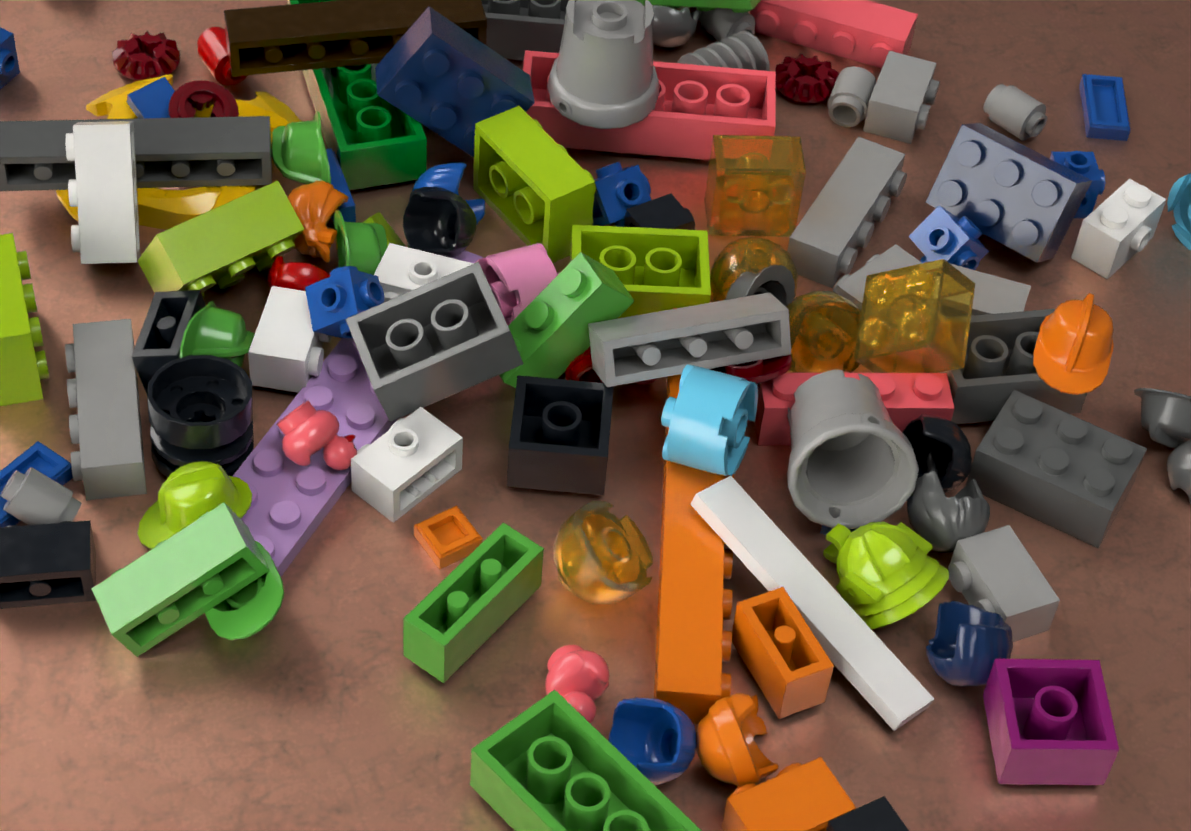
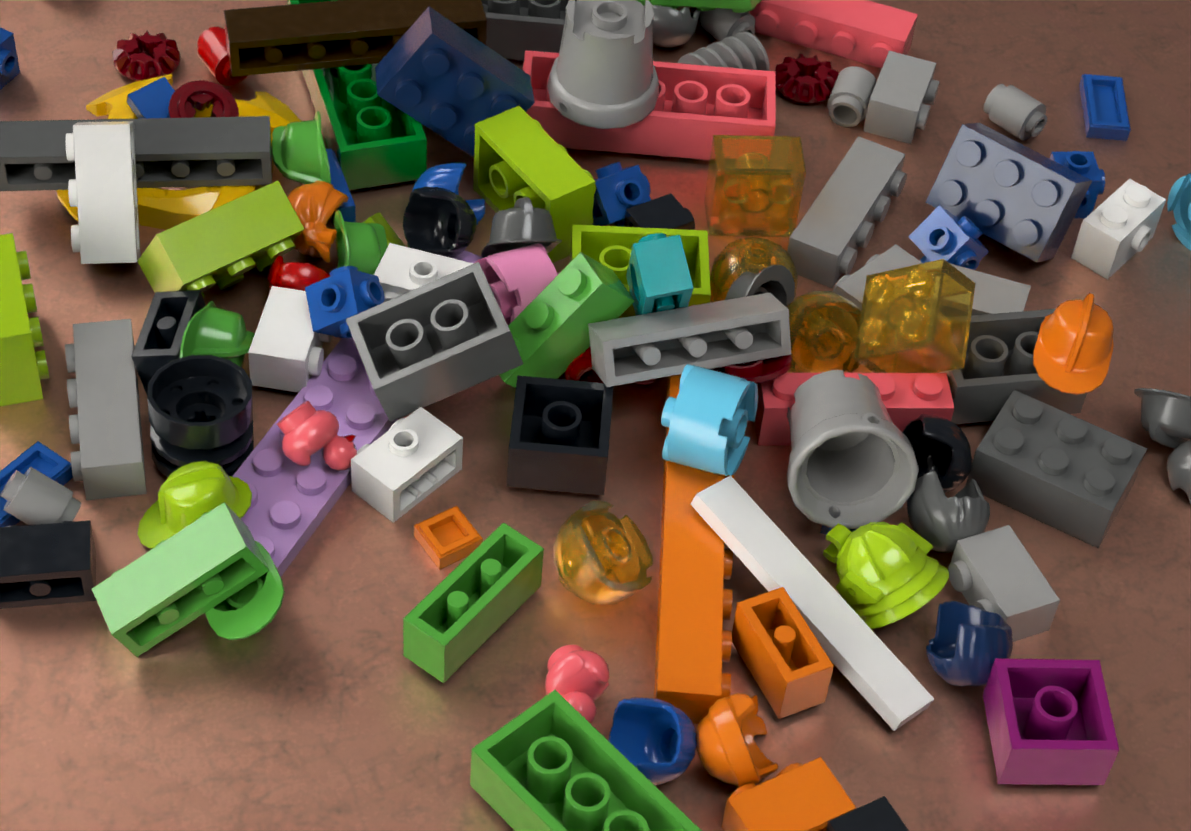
none -> dark grey piece [481,197,562,258]
none -> teal brick [626,233,693,315]

